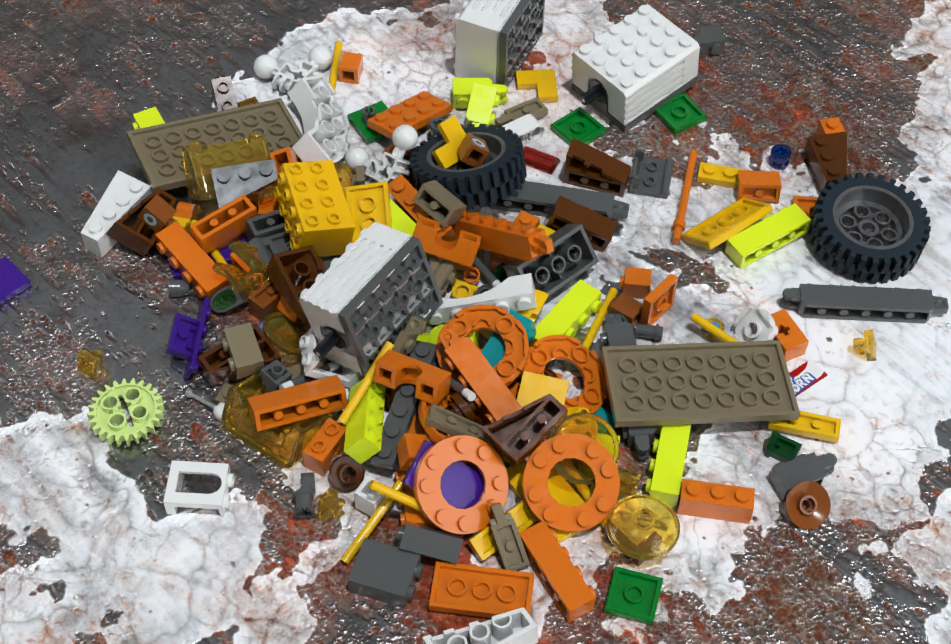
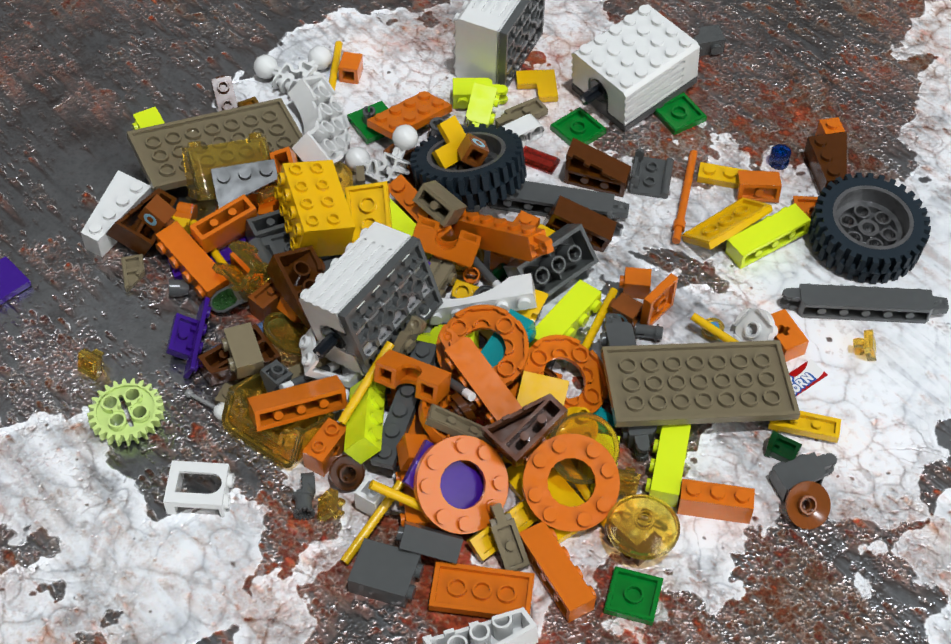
none -> dark tan tile [121,254,146,292]

